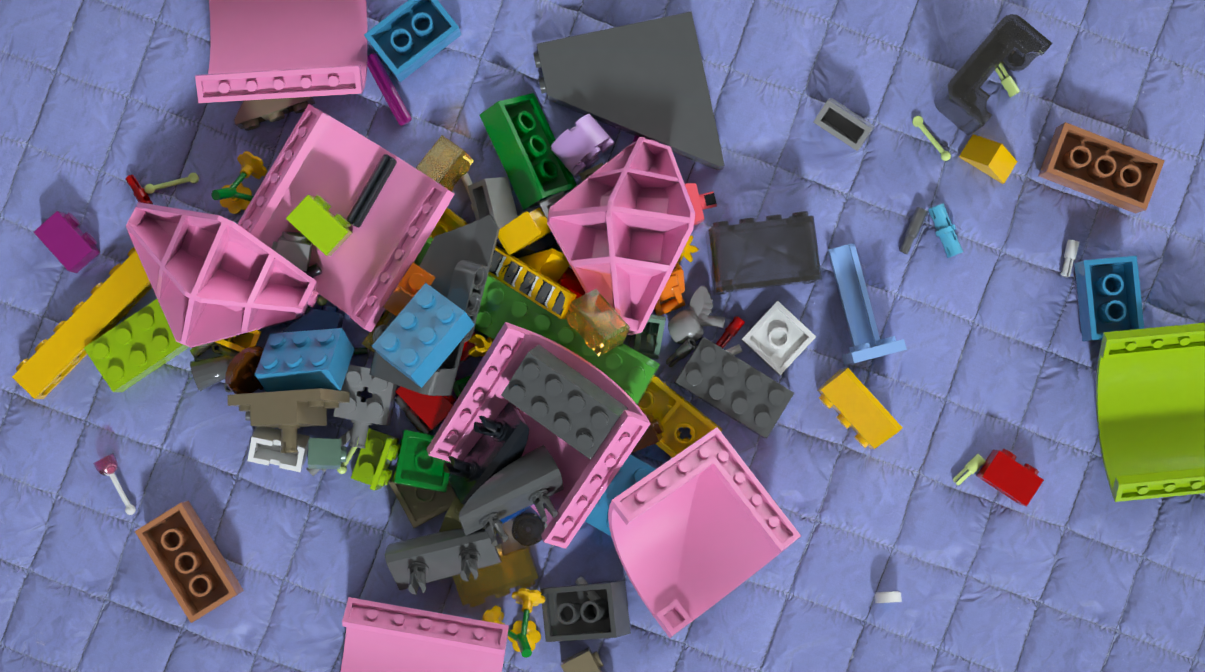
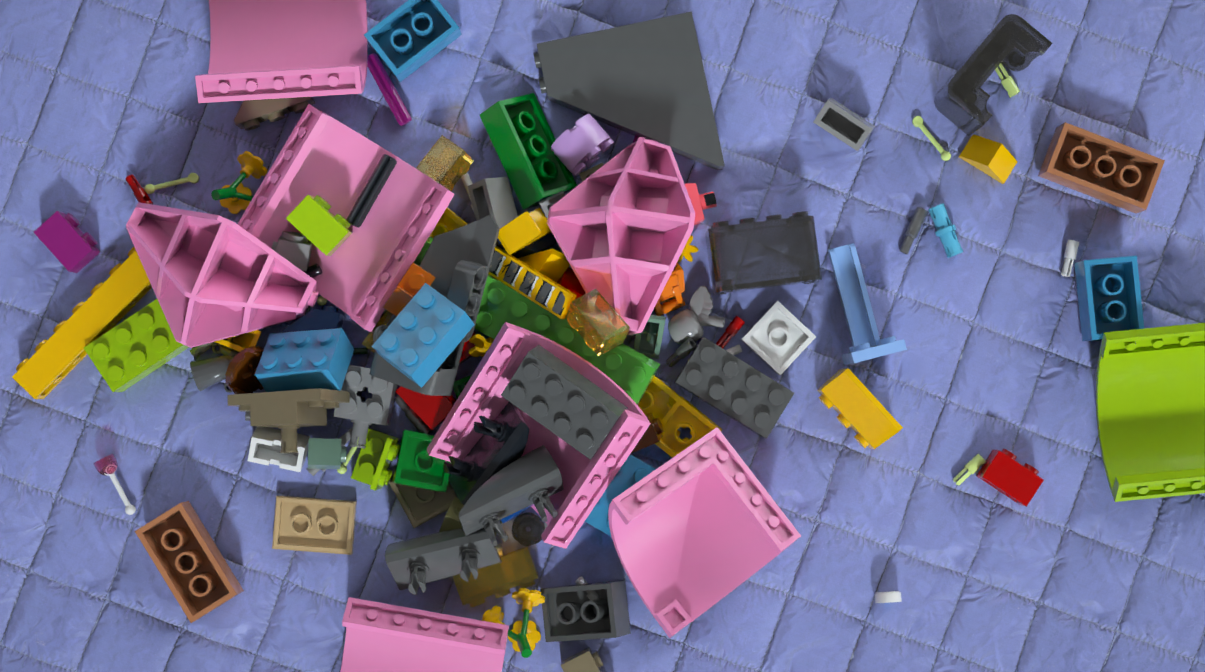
none -> tan tile [272,495,357,555]

